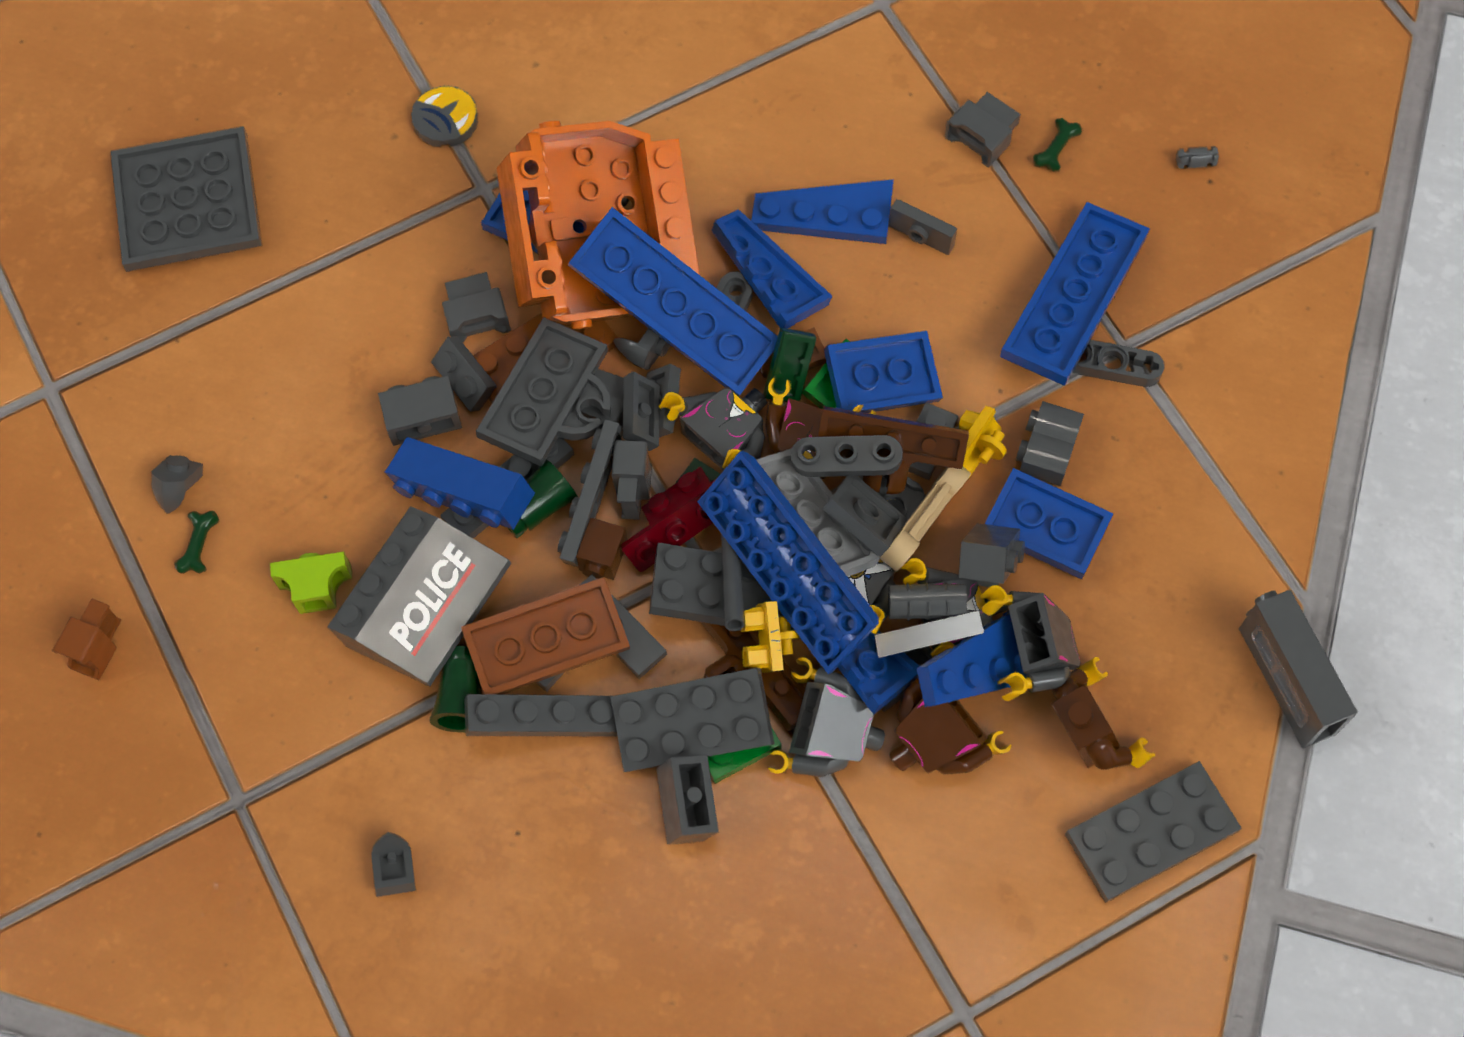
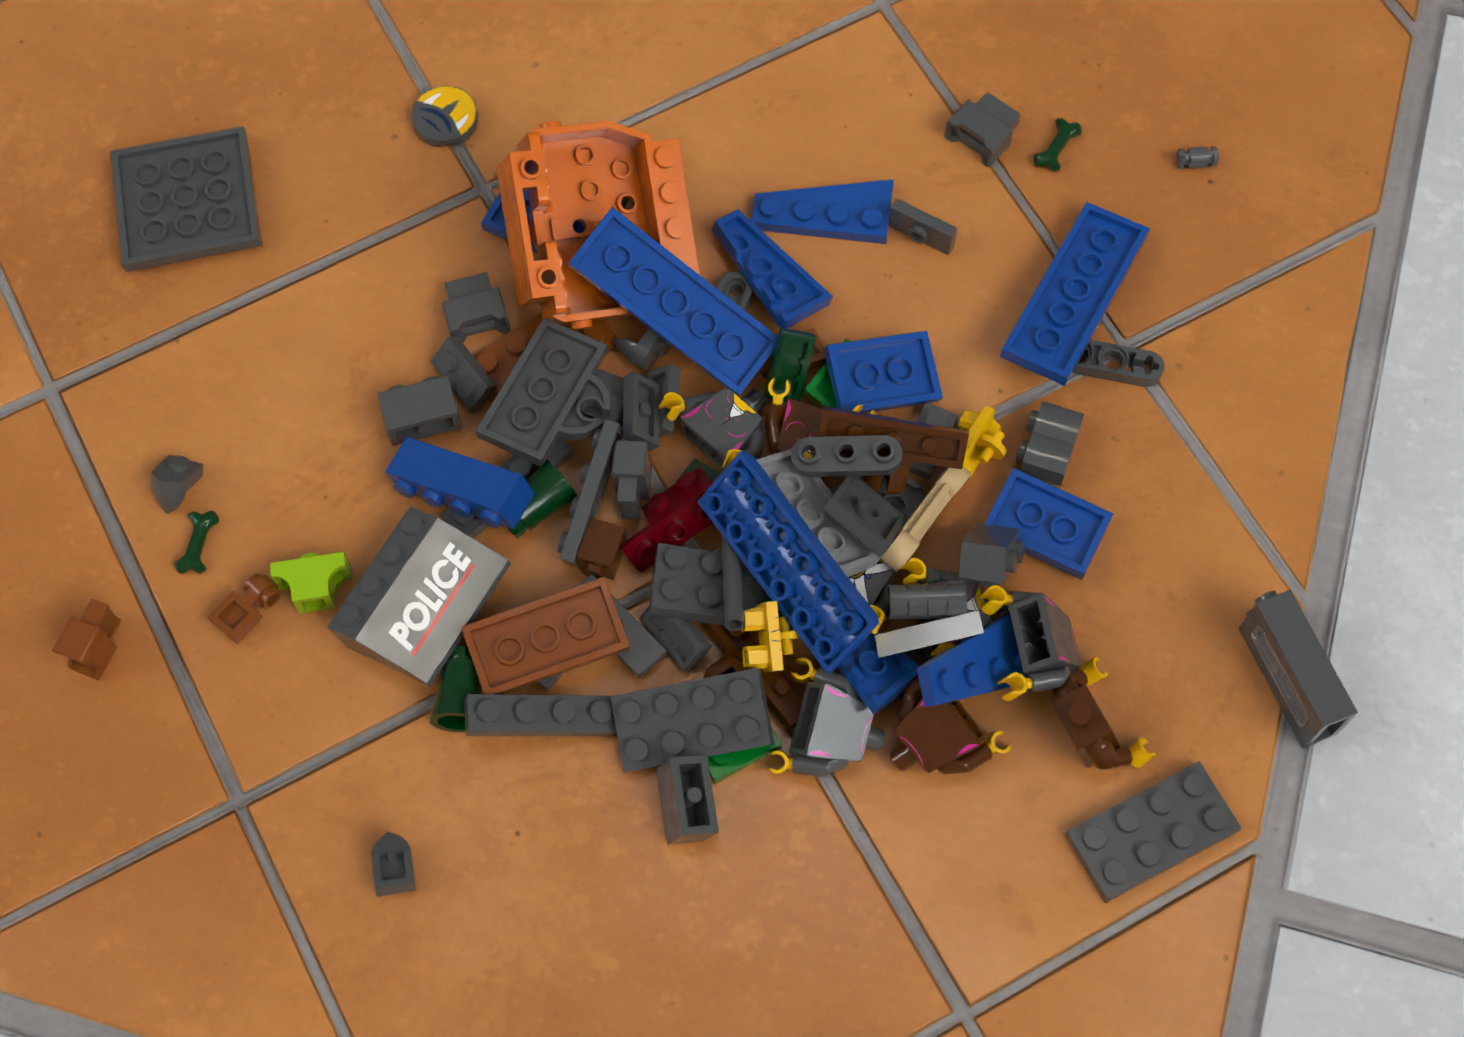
none -> dark orange plate [207,574,281,644]
none -> dark grey plate [639,605,713,673]

